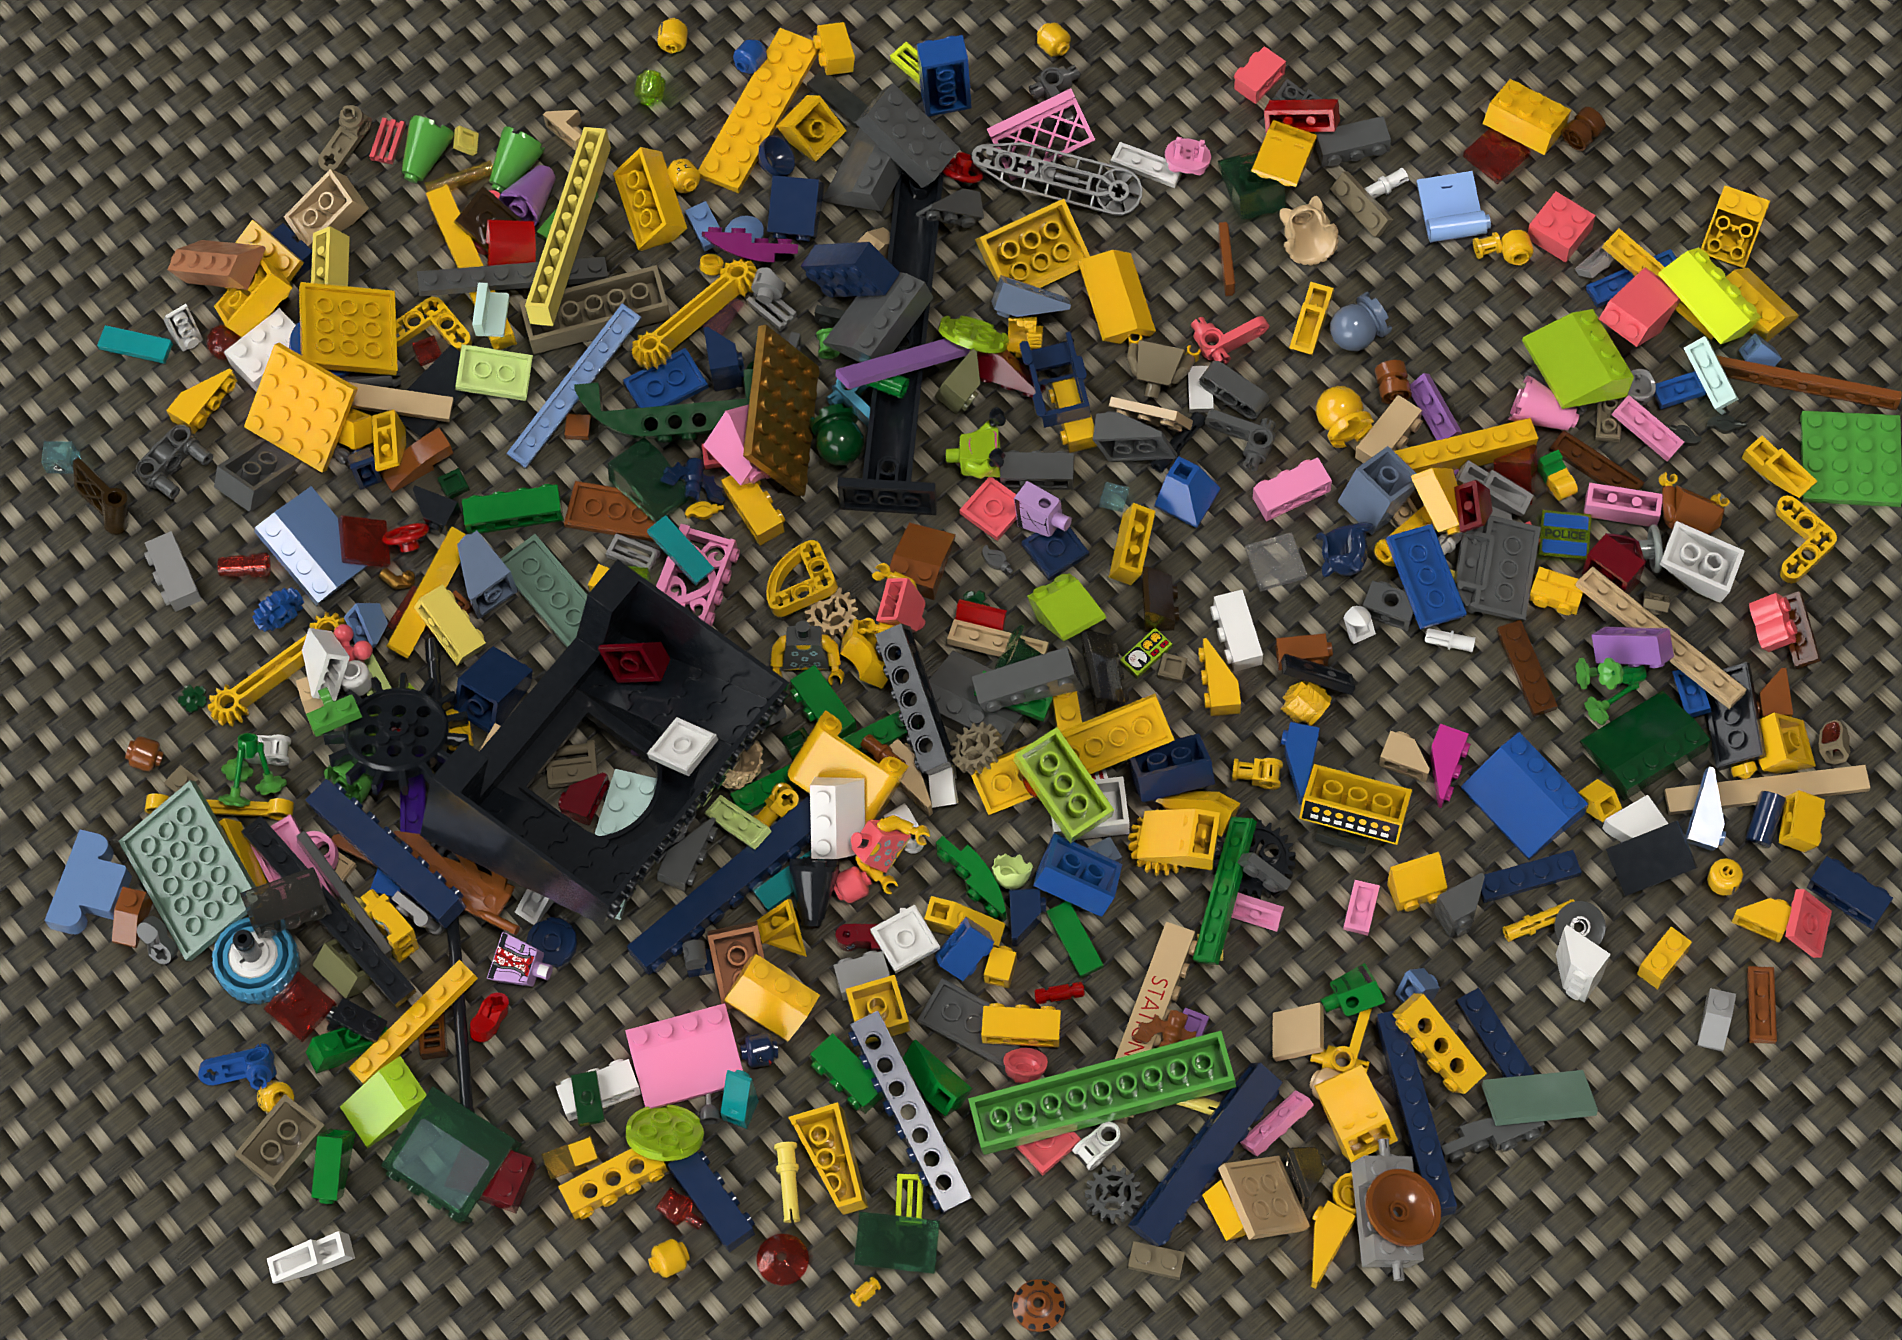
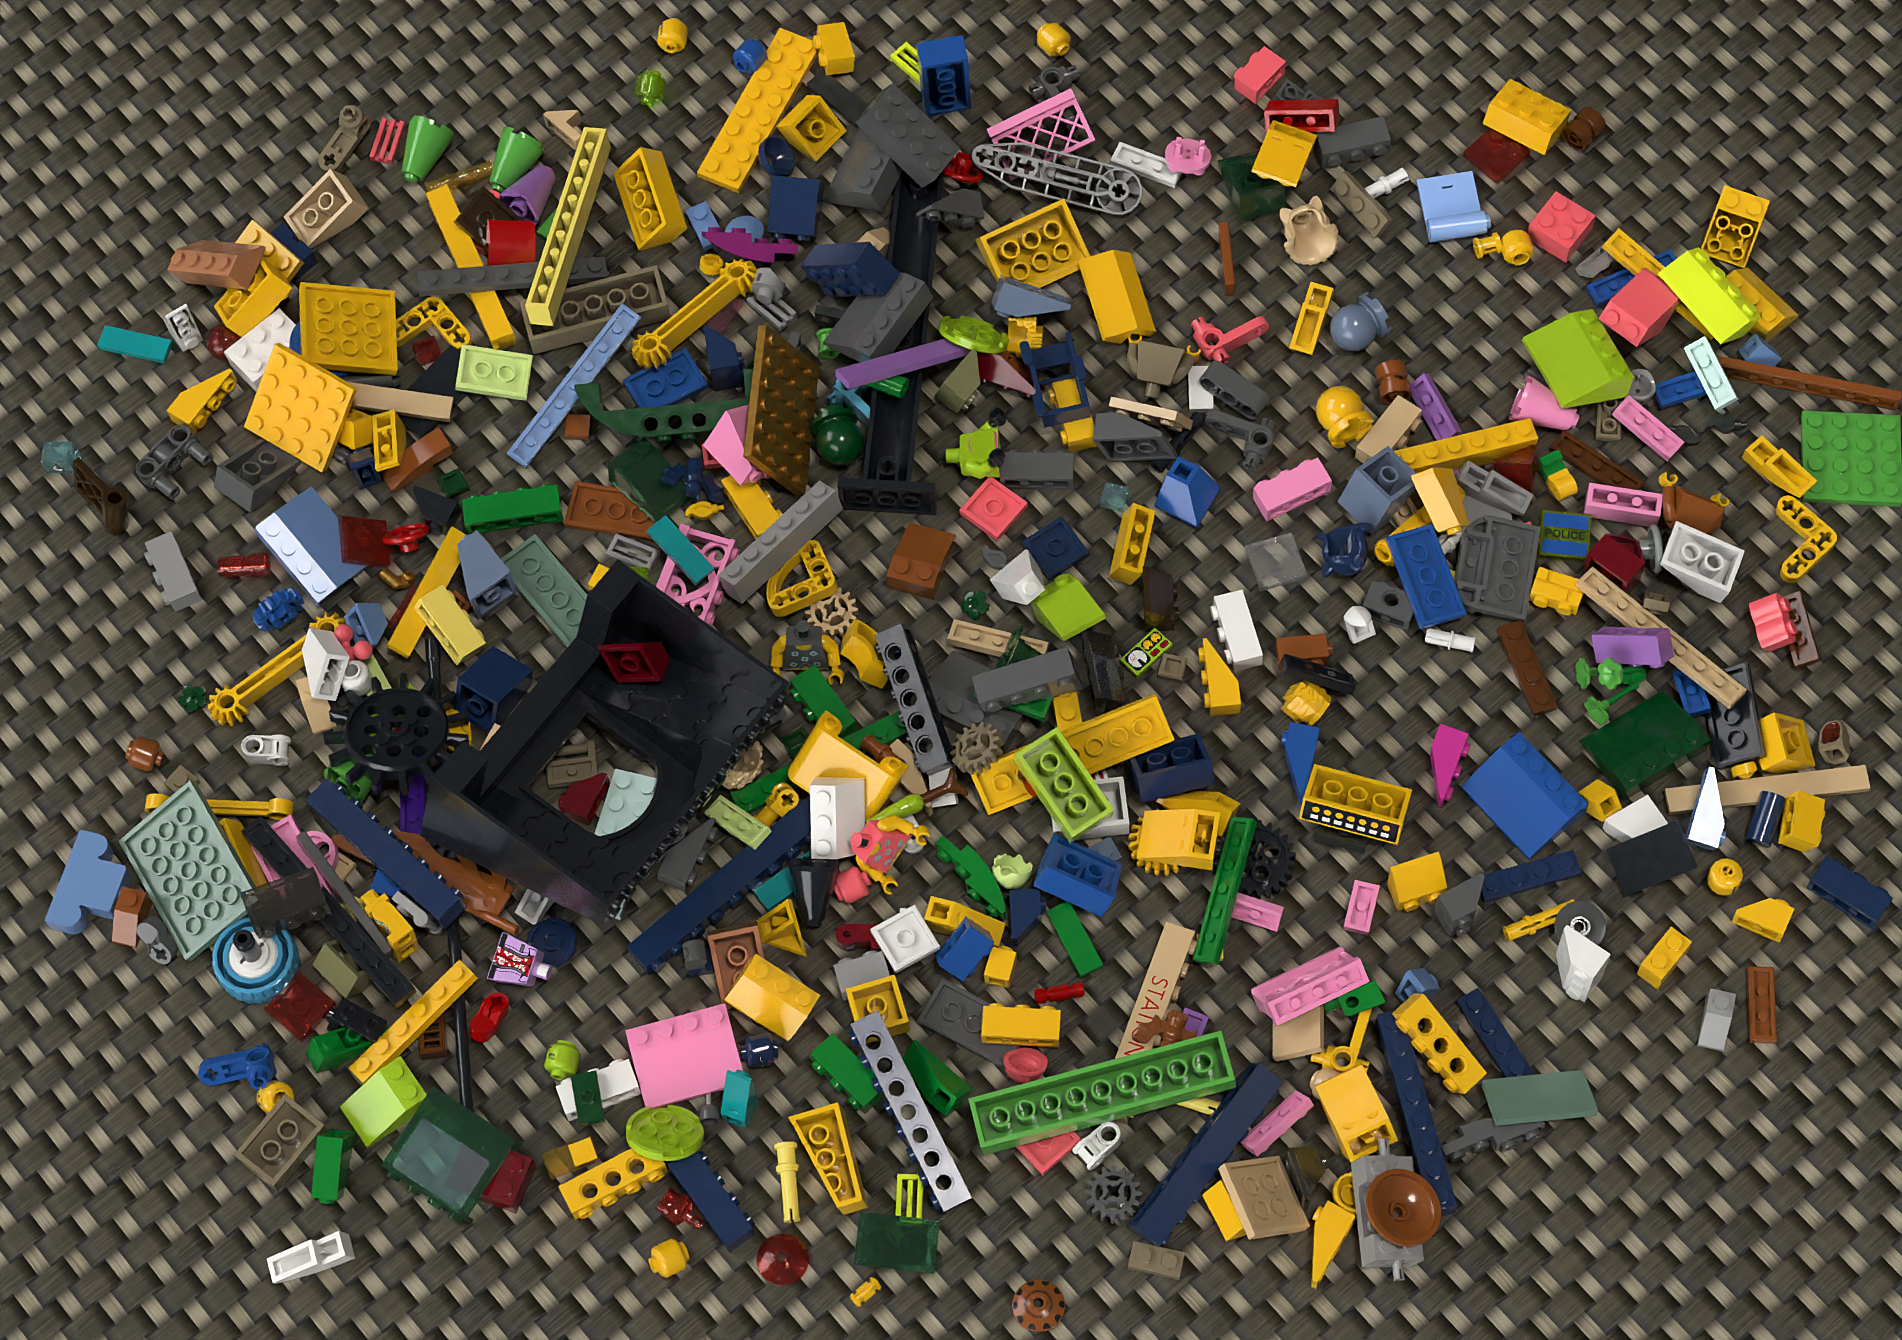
plant [218,733,287,807] -> none
bright green plate [306,687,362,737] -> none
light yellow brick [311,226,350,286] -> none
light yellow tile [453,125,479,156] -> none
light aqua panel [472,283,510,337] -> none
white tile [647,717,718,776] -> none
yellow head [667,159,701,193] -> none
coral torso [858,563,925,634] -> none
red tile [955,599,1007,631] -> none
lavender torso [1014,481,1072,537] -> none
yellow connector [1232,758,1283,790] -> none
dark grey plate [1237,852,1292,892] -> none
tan slope [1379,731,1430,783] -> none
dark red slope [1454,480,1493,533] -> none
dark orange slope [1757,668,1793,719] -> none
coral plate [1785,889,1832,958] -> none
none -> lime head [544,1040,581,1081]
none -> light grey brick [718,481,843,604]
none -> piece [865,768,968,823]
none -> white slope [990,549,1045,605]
none -> bright pink fence [1251,947,1370,1026]

